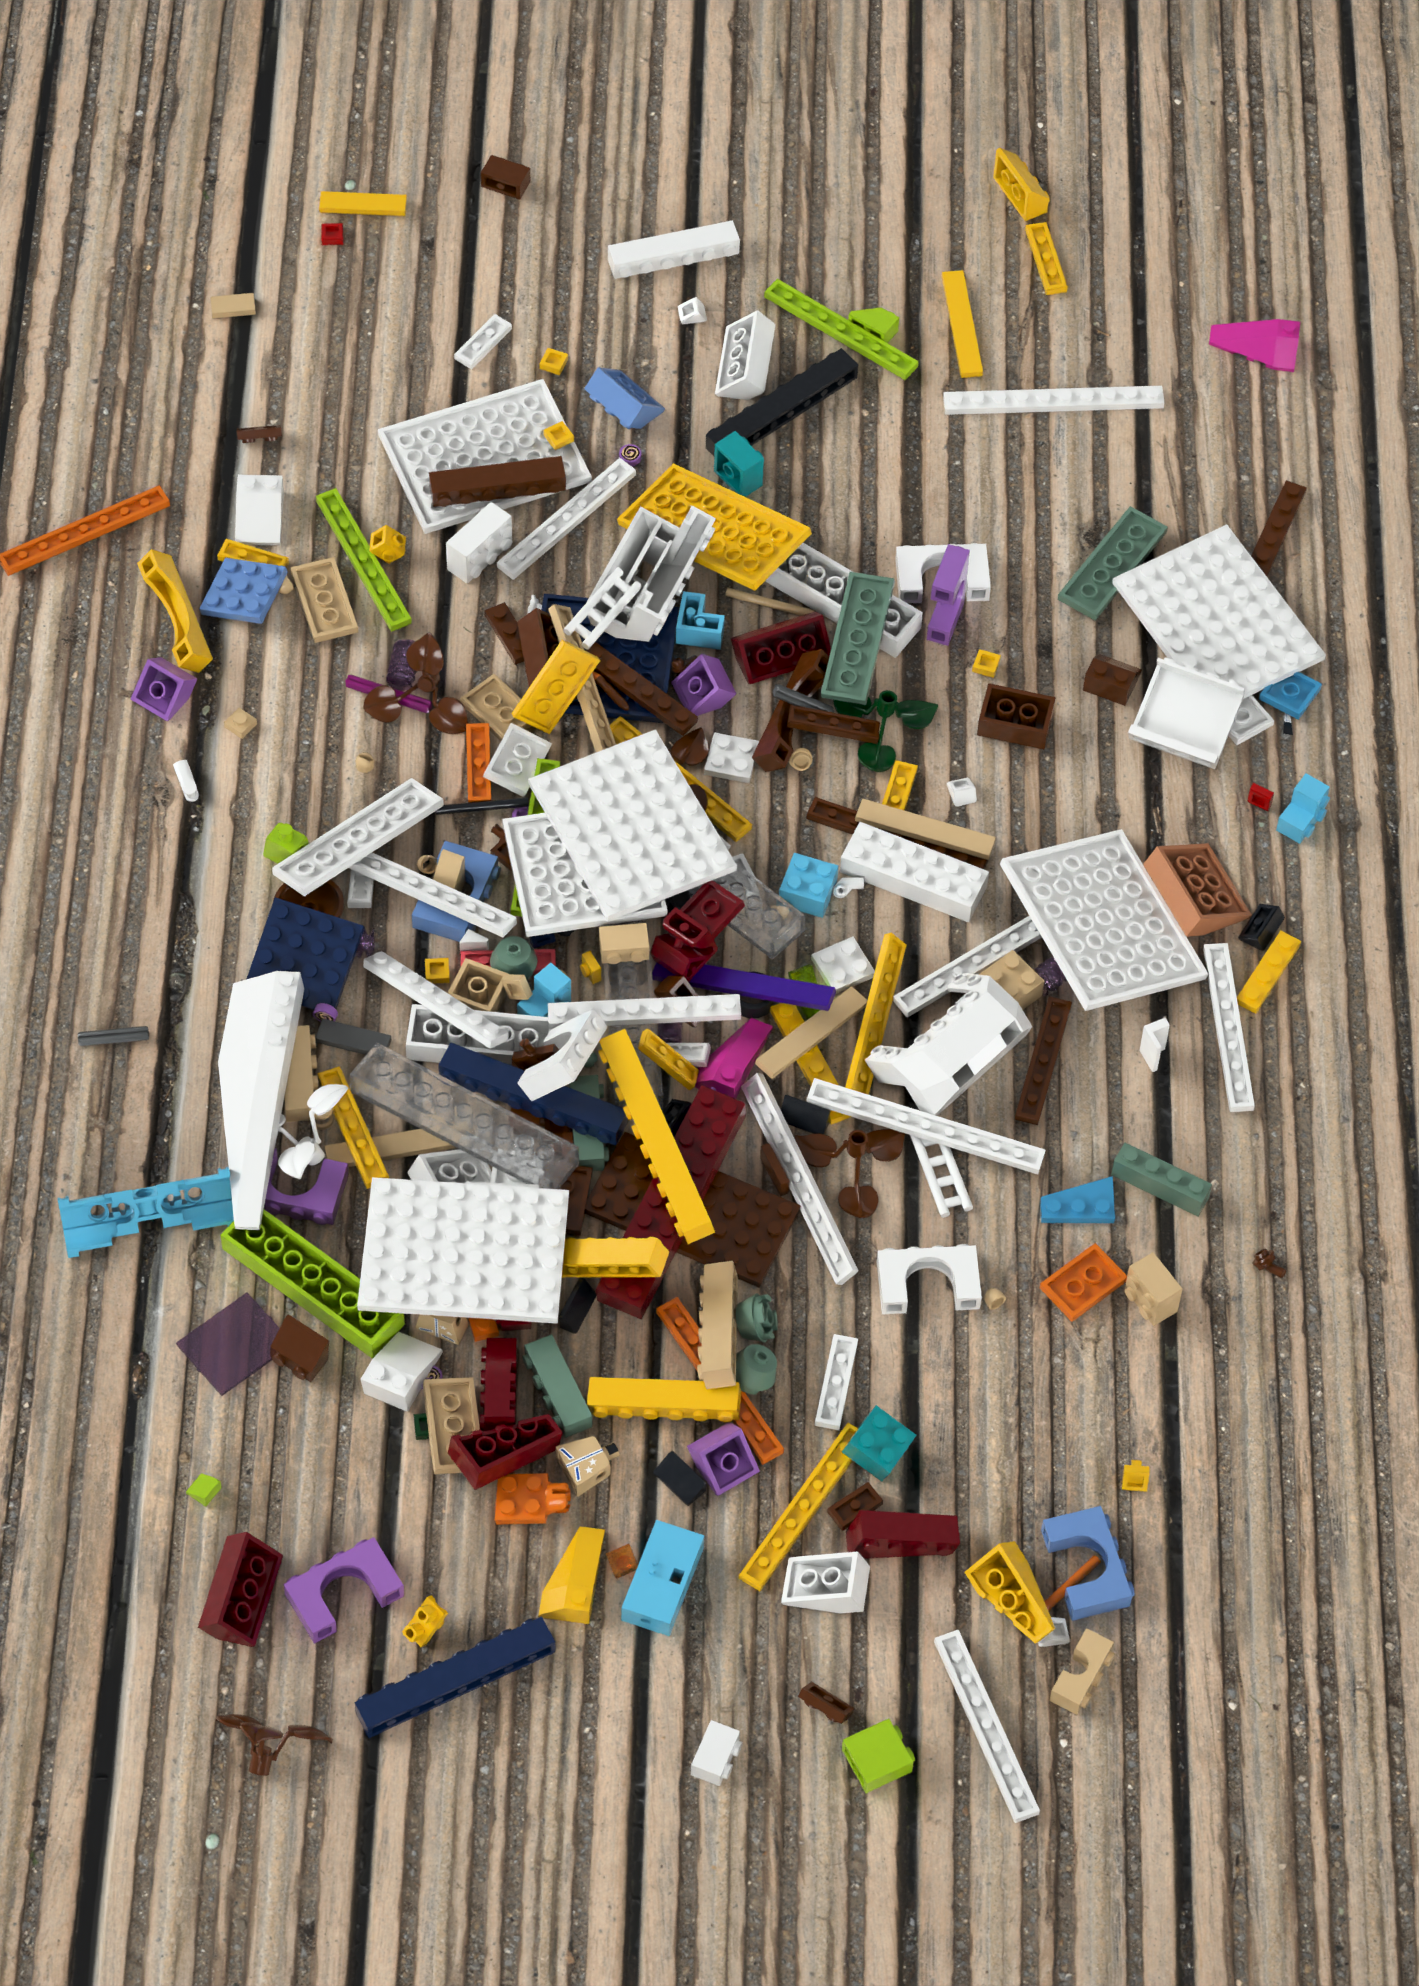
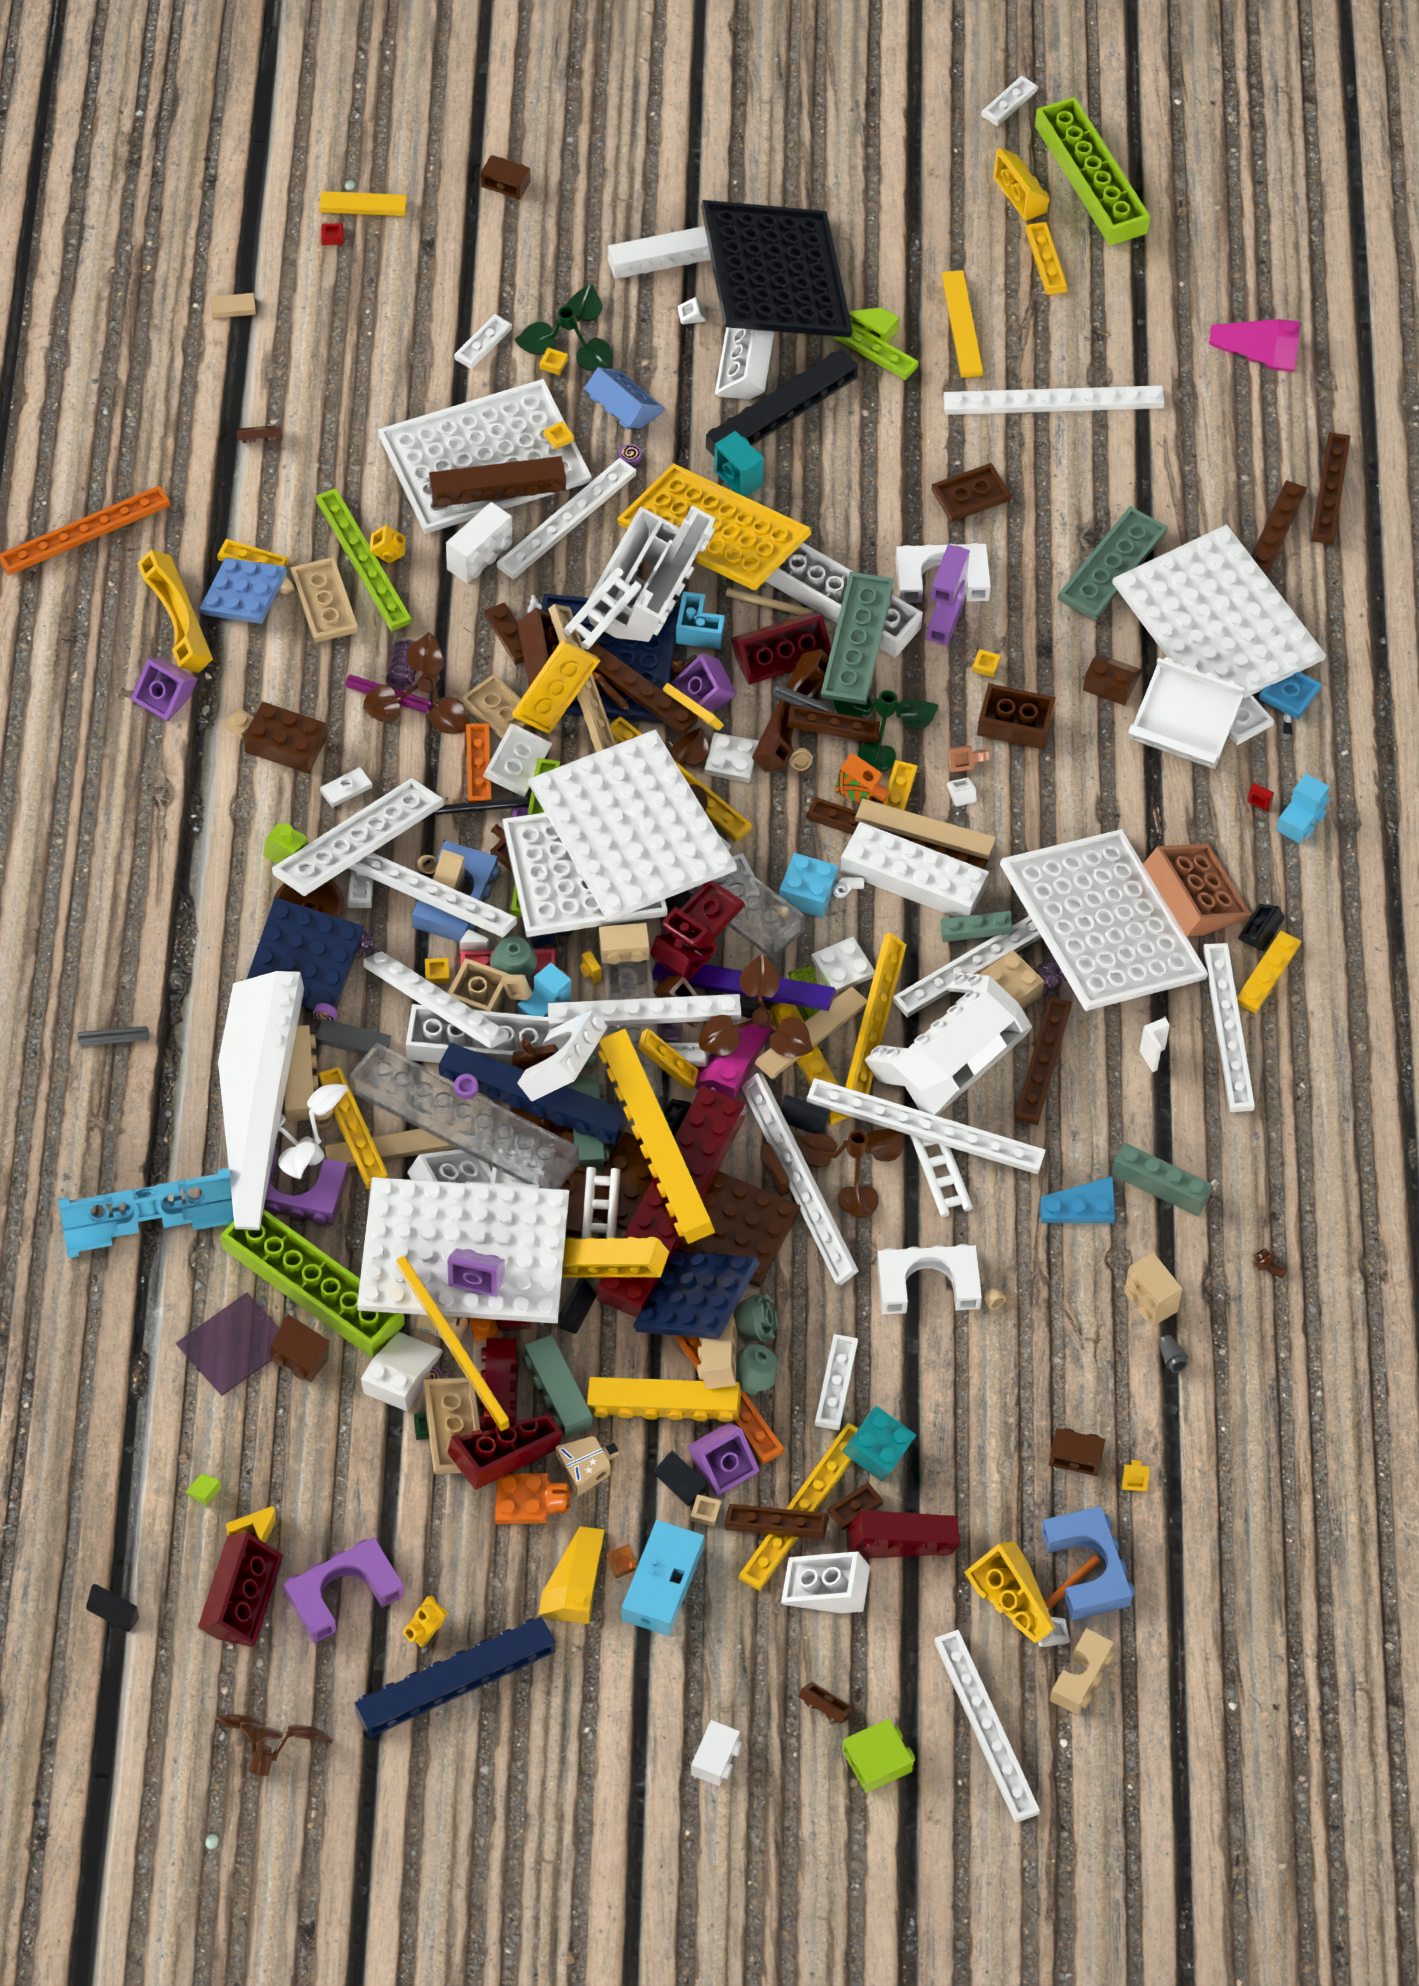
white bar [173,760,199,802] -> none
white slope [235,475,284,546] -> none
tan hinge [355,752,374,773] -> none
orange plate [1039,1243,1127,1322] -> none
none -> black slope [86,1584,139,1632]
none -> yellow slope [225,1506,276,1544]
none -> reddish brown brick [244,701,327,774]
none -> white plate [320,767,372,808]
none -> yellow tile [396,1255,509,1432]
none -> medium lavender slope [448,1248,505,1297]
none -> medium lavender tile [454,1074,479,1099]
none -> dark green plant [515,284,613,370]
none -> white bar [582,1167,621,1239]
none -> dark blue plate [633,1251,759,1339]
none -> yellow tile [663,683,724,731]
none -> tan plate [690,1494,722,1527]
none -> reddish brown plant [699,955,813,1057]
none -> black plate [701,200,853,338]
none -> reddish brown tile [724,1504,829,1540]
none -> orange torso [834,753,890,804]
none -> reddish brown plate [931,463,1011,522]
none -> sand green plate [940,911,1013,942]
none -> nougat plate [948,745,989,772]
none -> white tile [981,75,1038,127]
none -> lime brick [1035,97,1150,246]
none -> reddish brown brick [1048,1428,1106,1477]
none -> dark grey cone [1159,1335,1189,1373]
none -> reddish brown plate [1311,432,1351,545]

